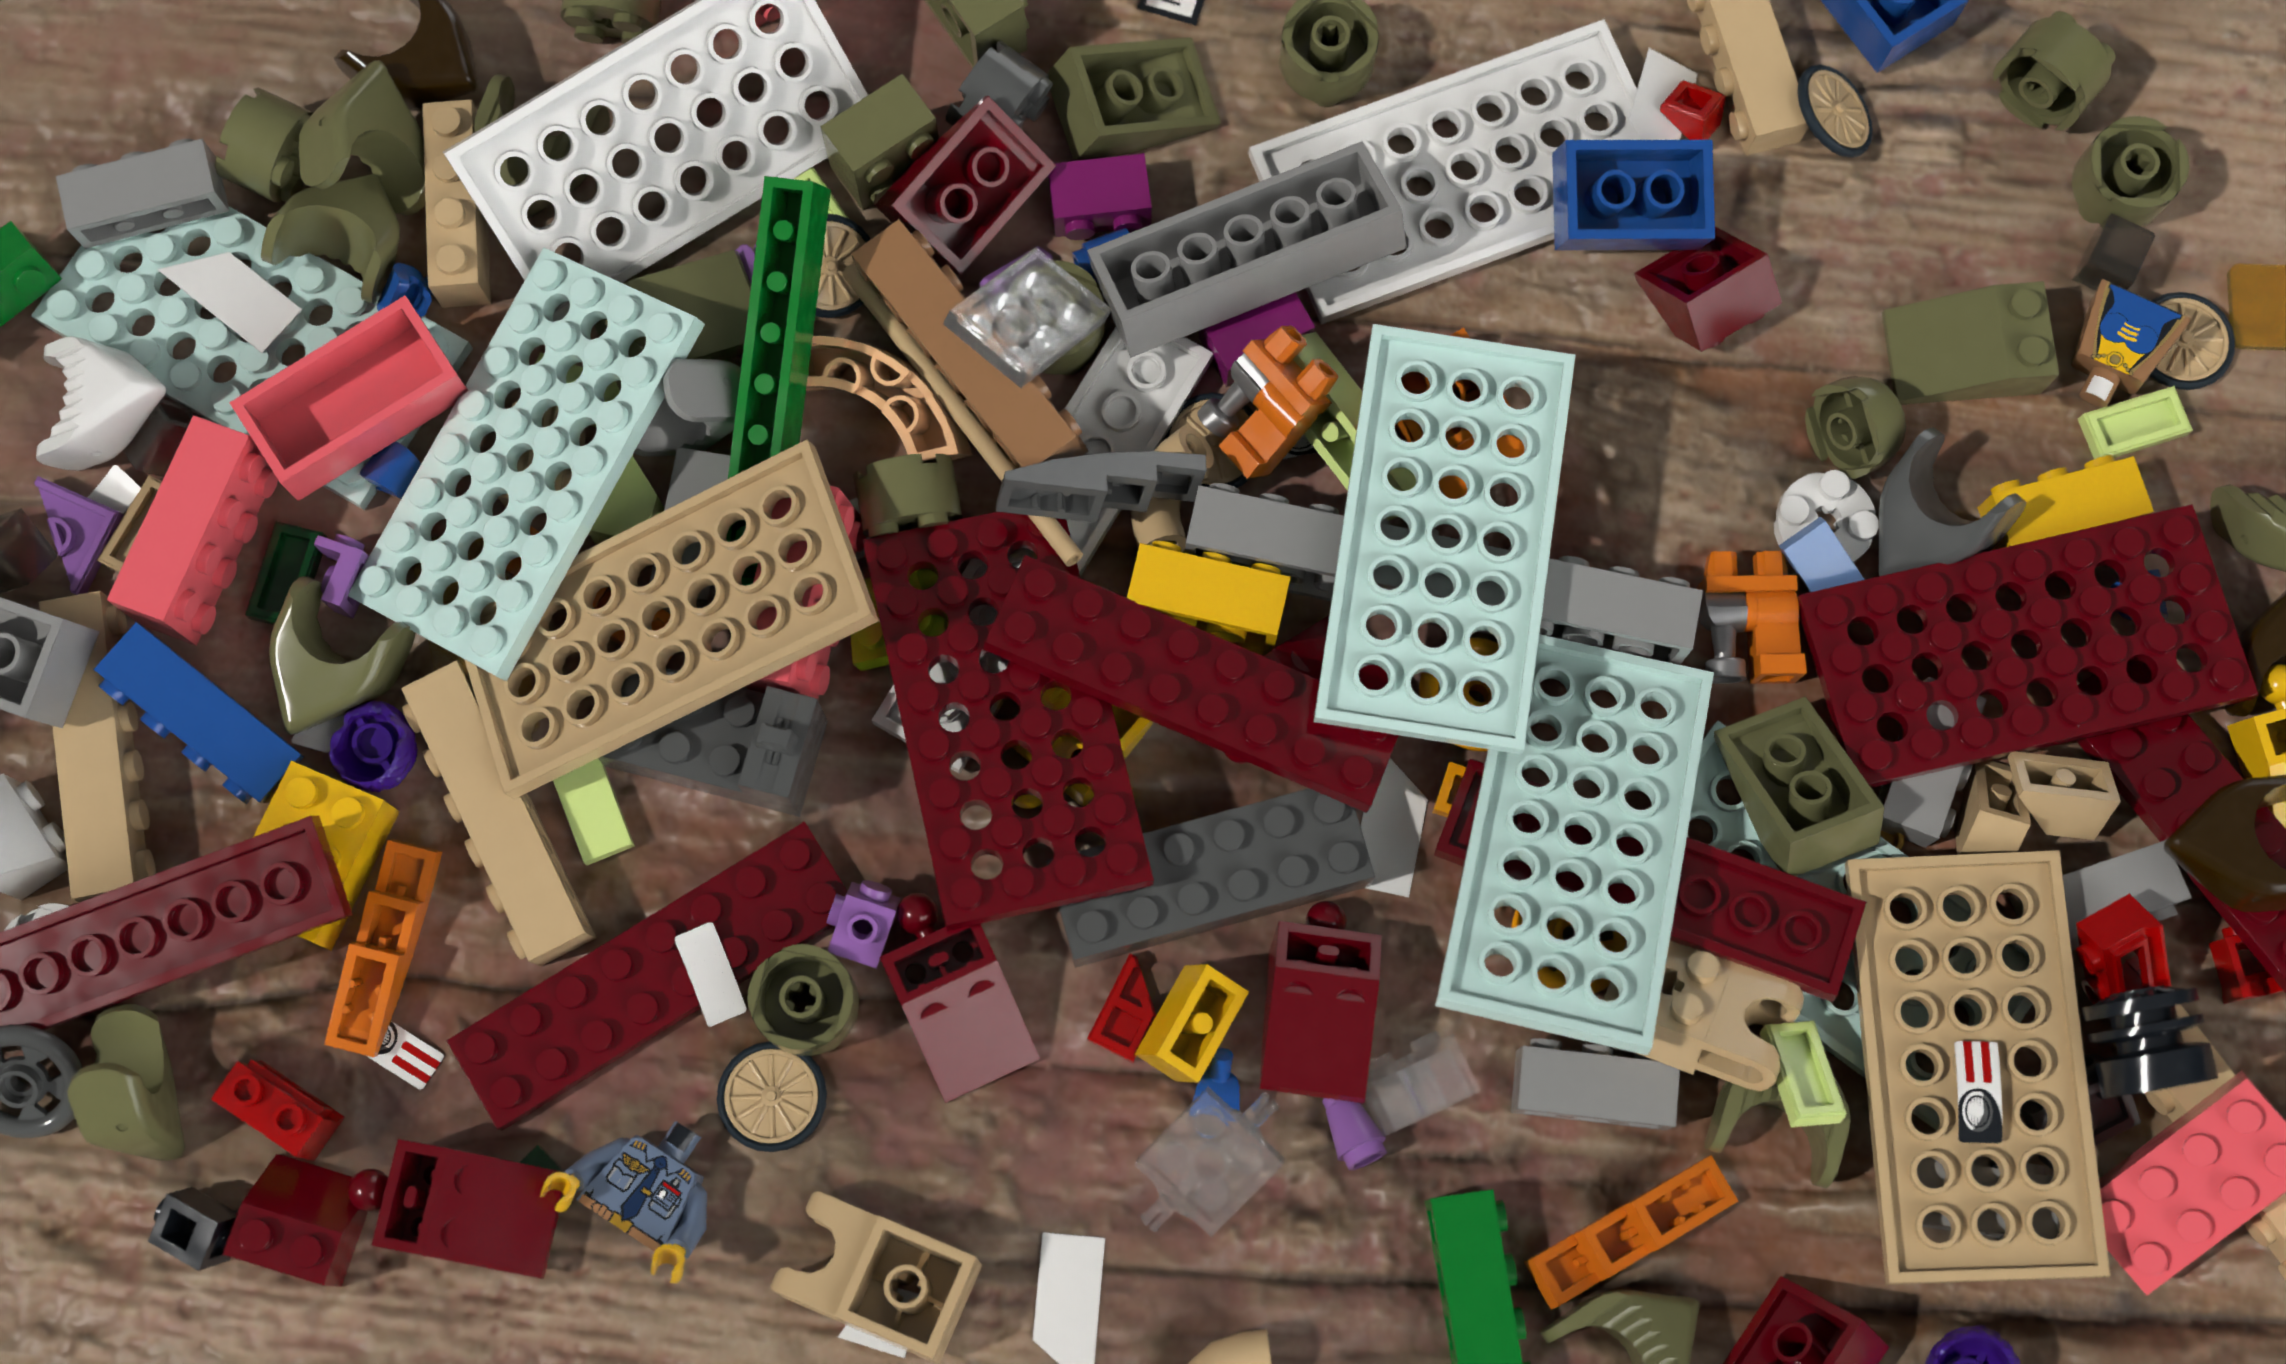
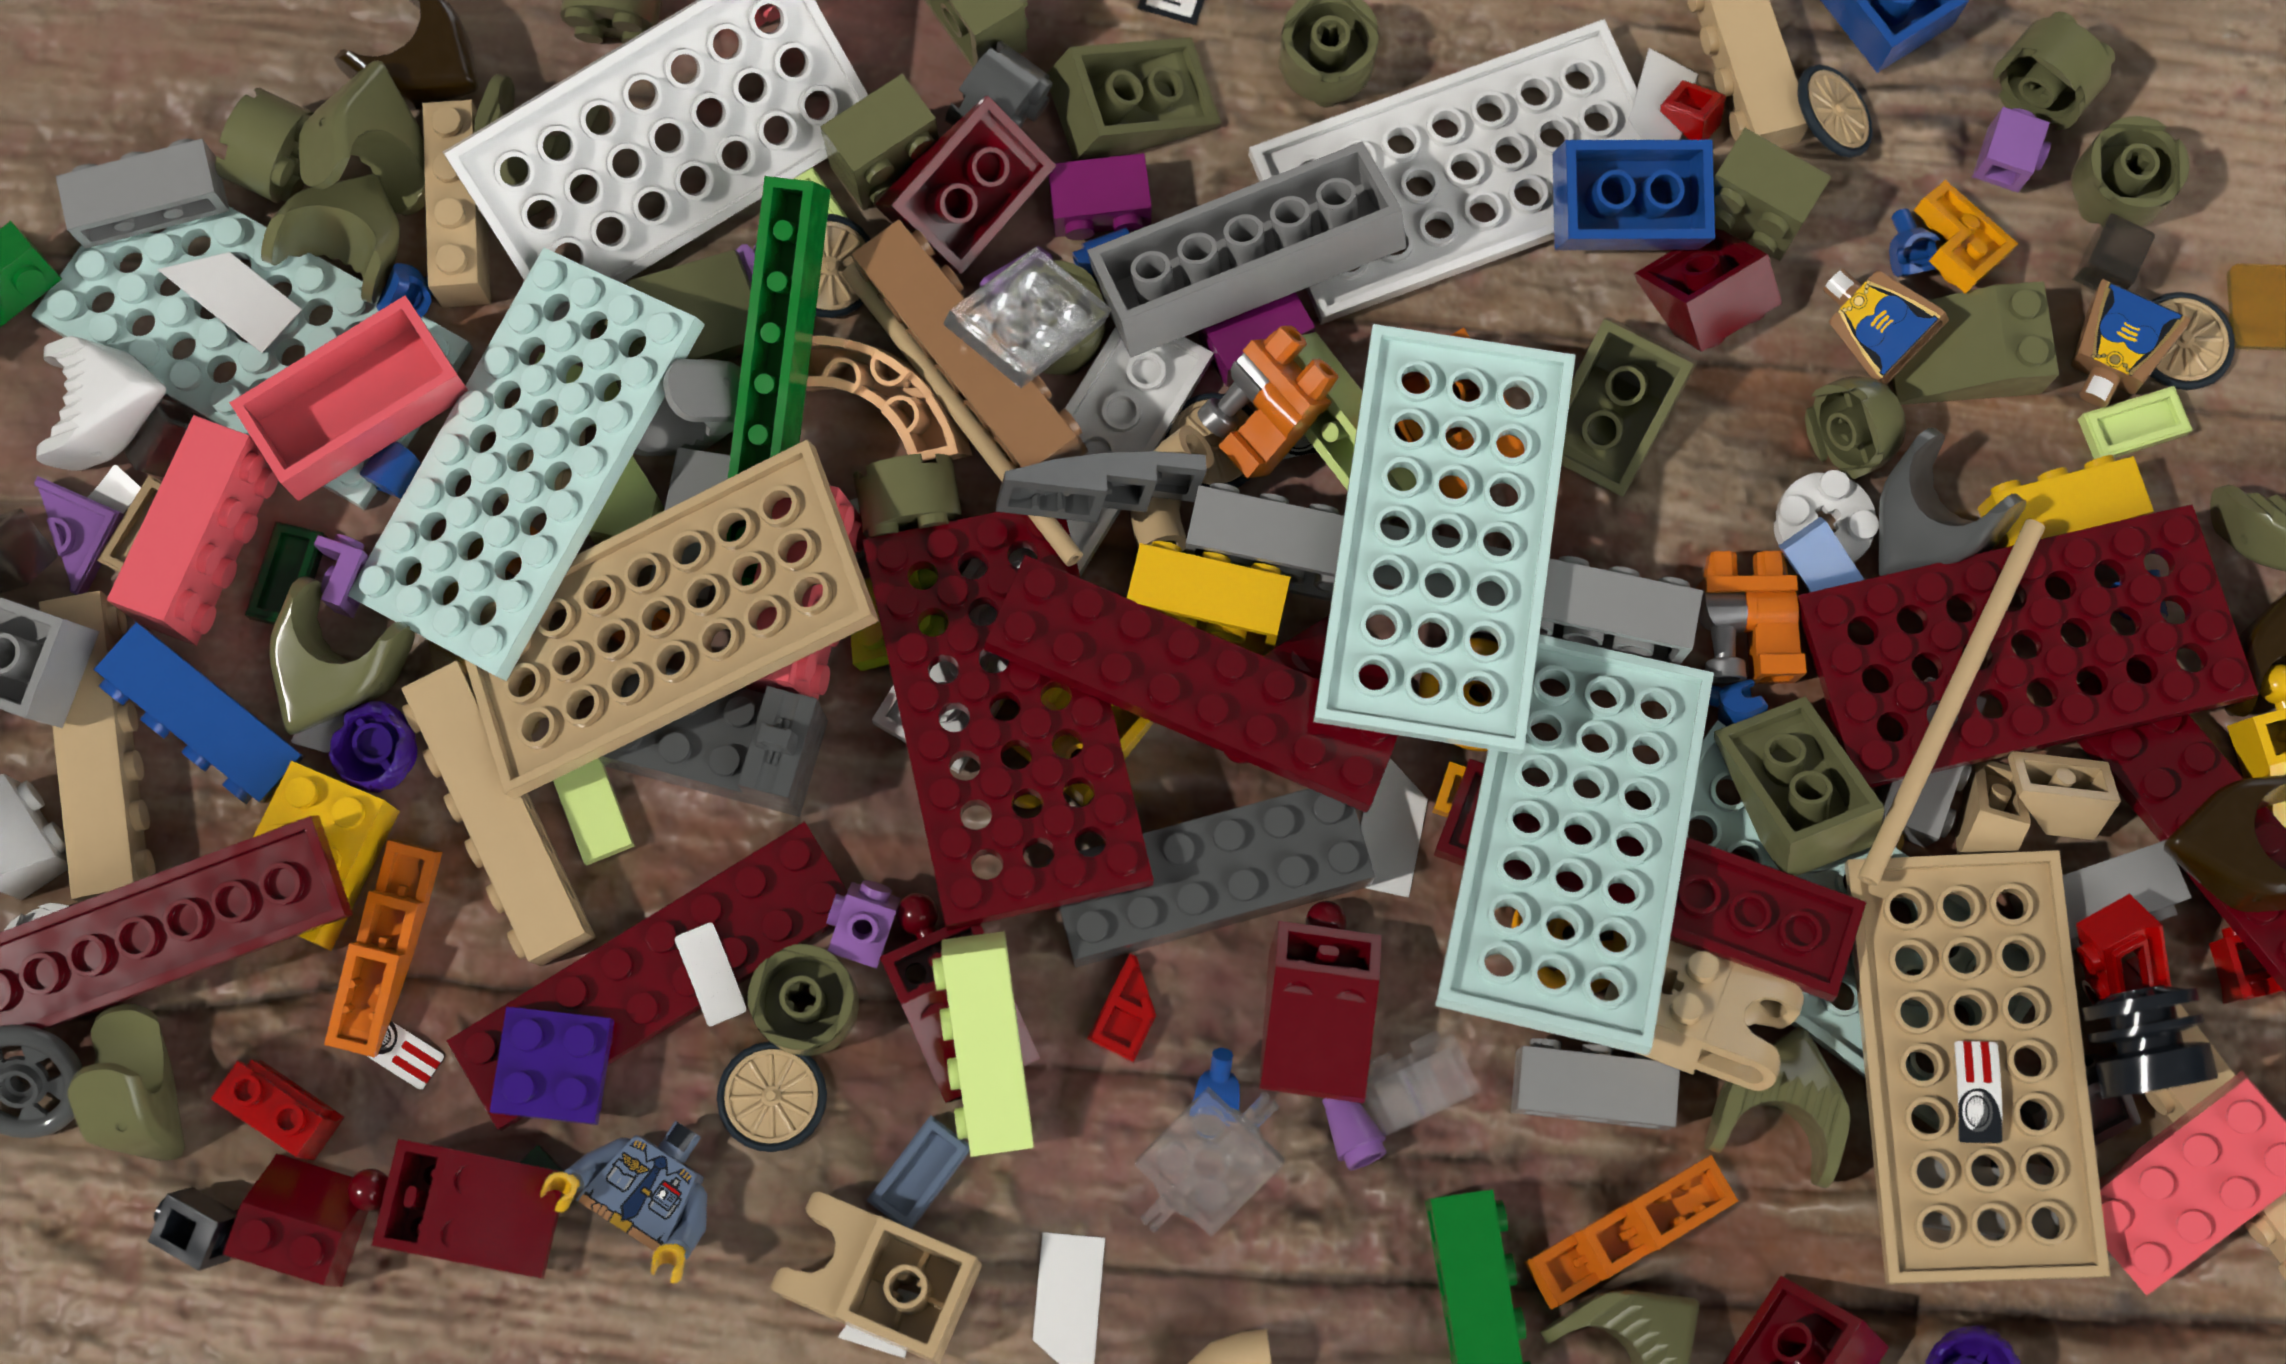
yellow brick [1134,964,1249,1083] -> none
yellowish green tile [1760,1021,1847,1127] -> none
none -> dark purple plate [490,1007,614,1125]
none -> sand blue tile [866,1115,970,1229]
none -> yellowish green brick [933,931,1034,1157]
none -> olive slope [1561,317,1698,497]
none -> blue piece [1709,679,1768,726]
none -> olive brick [1714,128,1832,261]
none -> torso [1823,269,1949,385]
none -> tan piece [1858,519,2045,886]
none -> blue piece [1889,209,1940,277]
none -> light orange plate [1913,180,2018,294]
none -> medium lavender brick [1972,107,2051,193]

